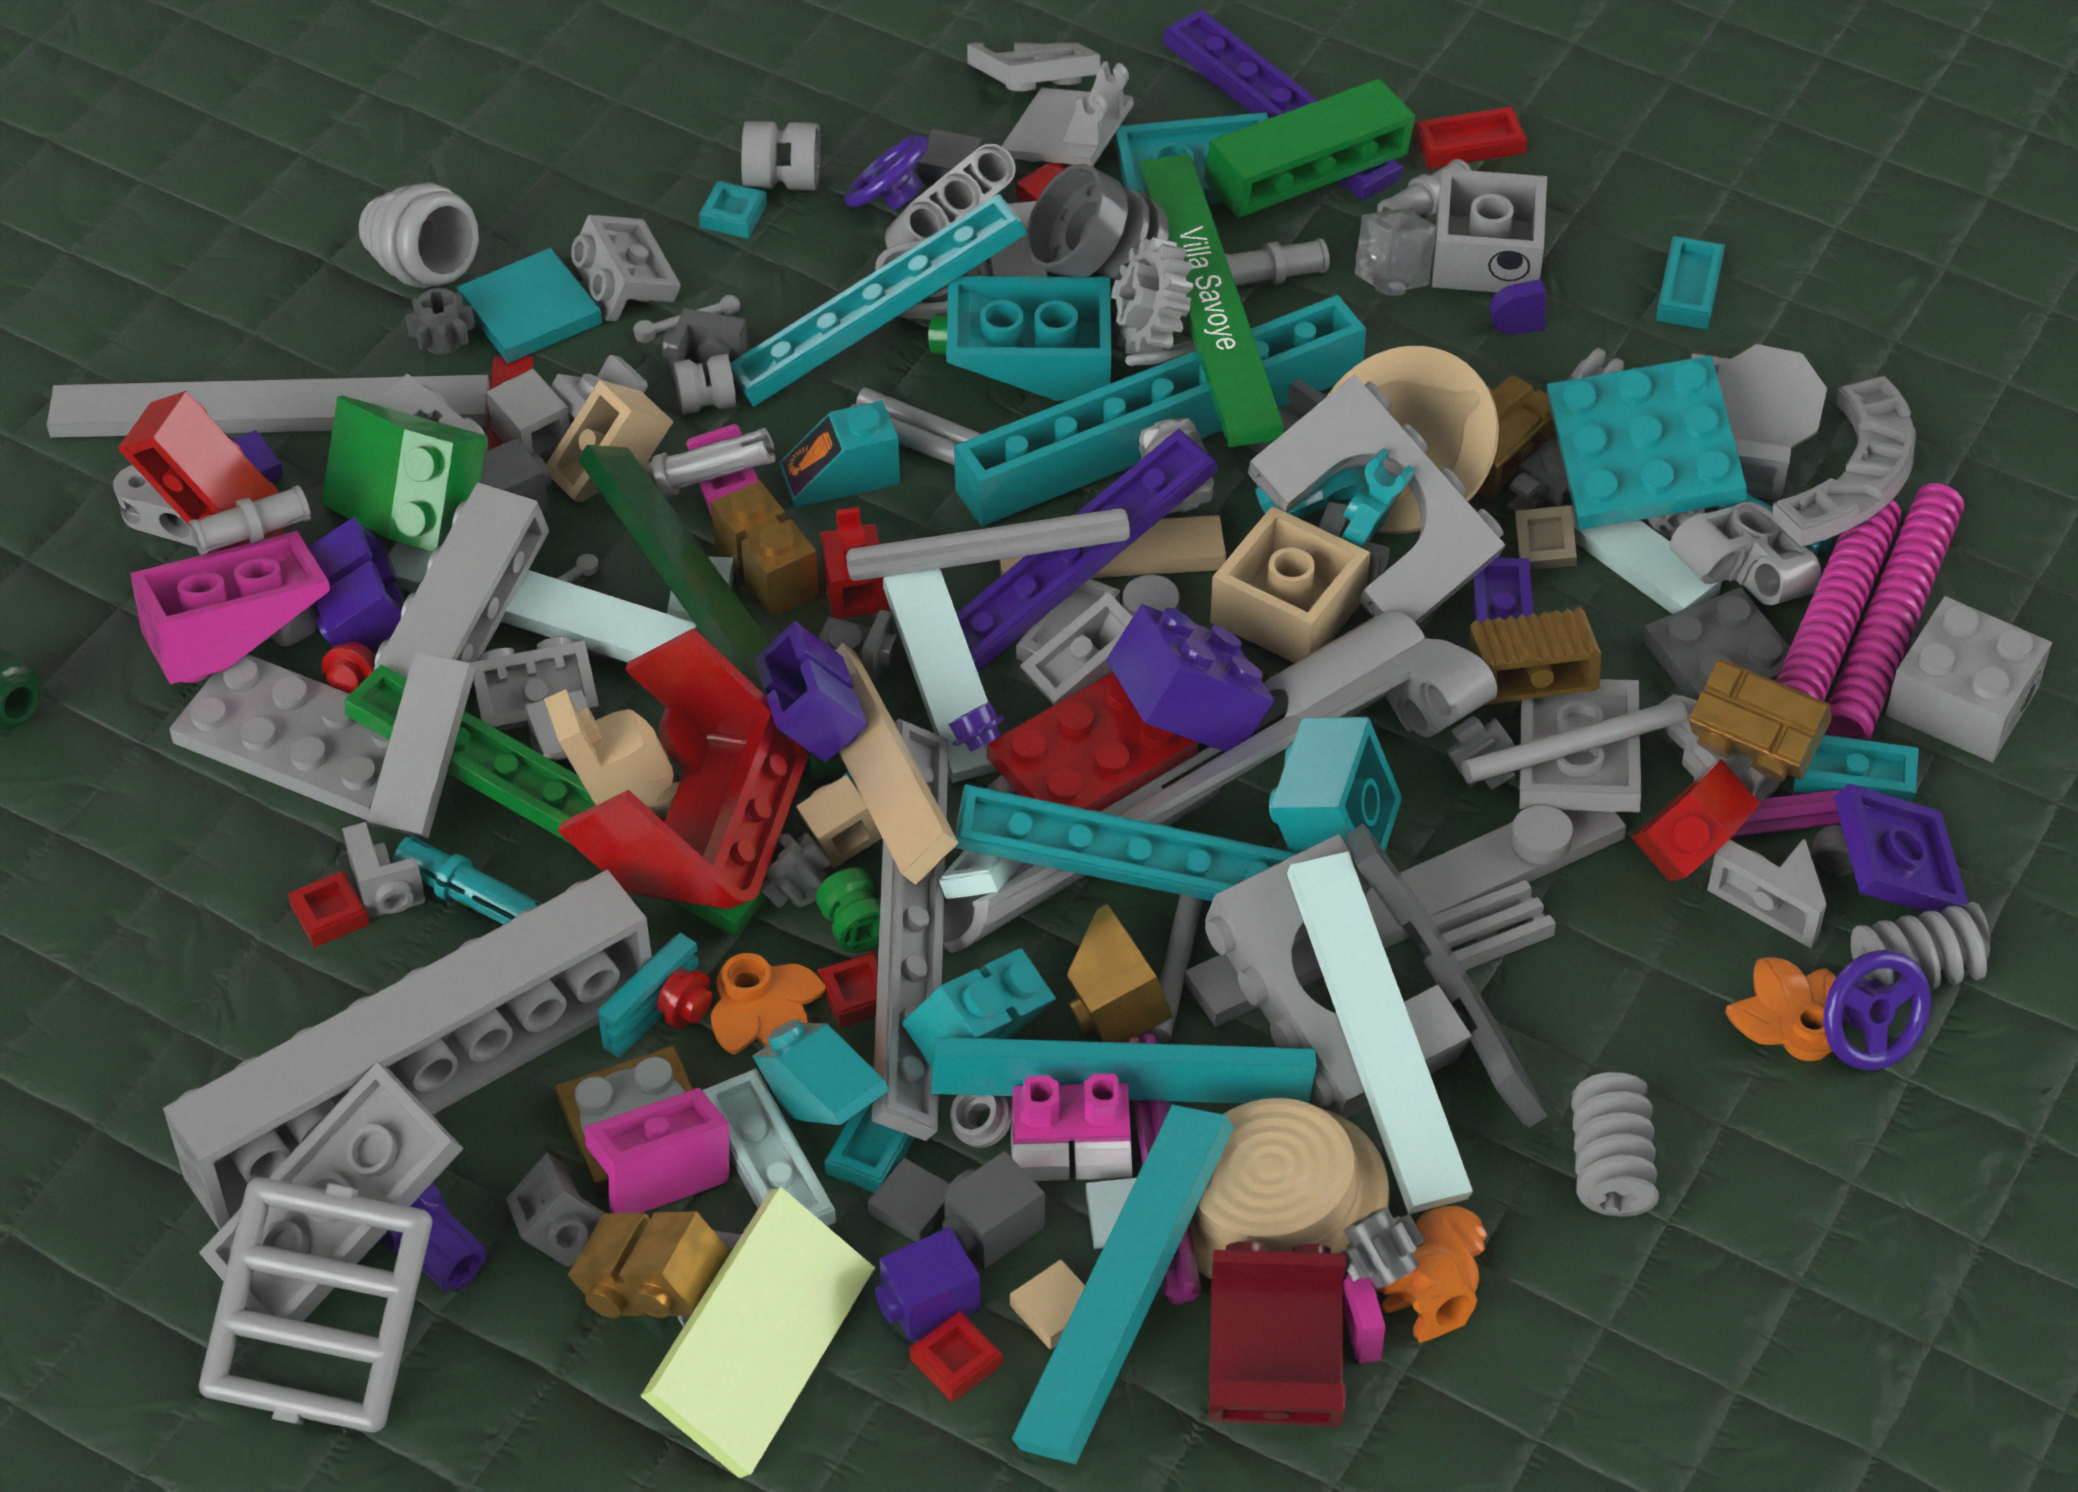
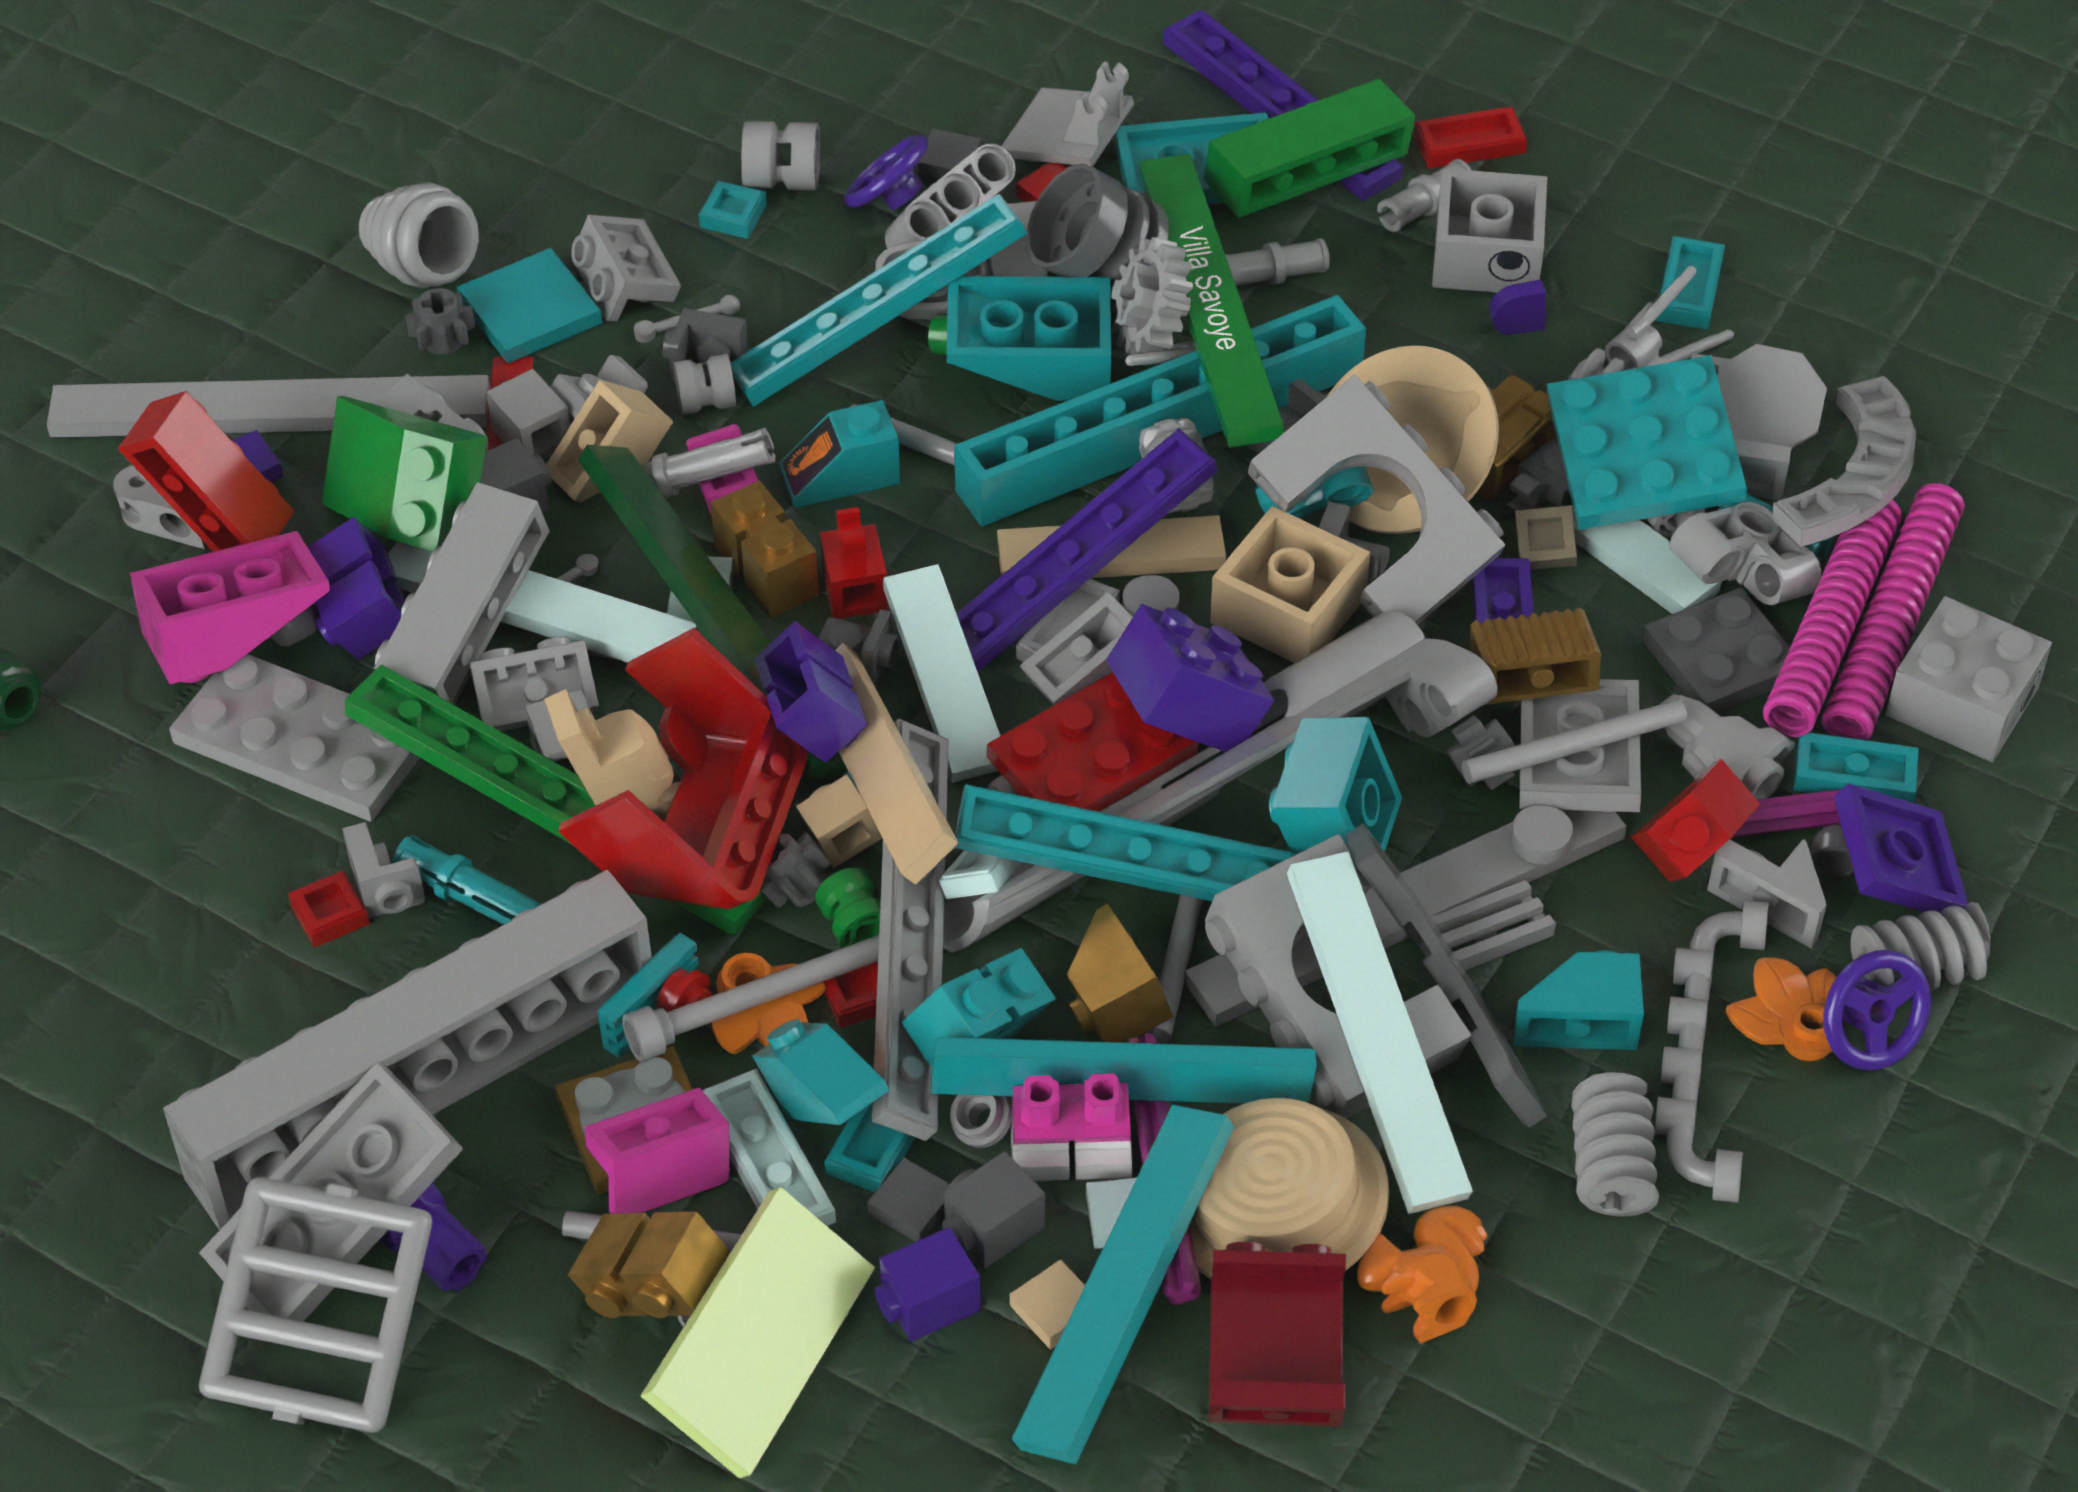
light grey pin [189,485,311,556] -> none
red plate [322,642,376,694] -> none
light grey tile [367,651,476,839] -> none
dark grey bracket [506,1152,605,1267] -> none
light grey axle [846,508,1130,581] -> none
light grey bar [856,387,981,444] -> none
red tile [910,1311,1003,1403] -> none
dark purple plate [948,701,1004,752] -> none
light grey wing [967,43,1100,91] -> none
dark grey gear [1338,1206,1425,1289] -> none
teal plate [1341,448,1414,548] -> none
dark pink tile [1343,1274,1385,1364] -> none
clear brick [1355,208,1437,296] -> none
pearl gold brick [1689,658,1832,781] -> none
none -> light grey piece [622,935,879,1062]
none -> teal slope [1512,950,1644,1050]
none -> light grey plant [1605,266,1734,370]
none -> light grey bar [1655,900,1769,1203]

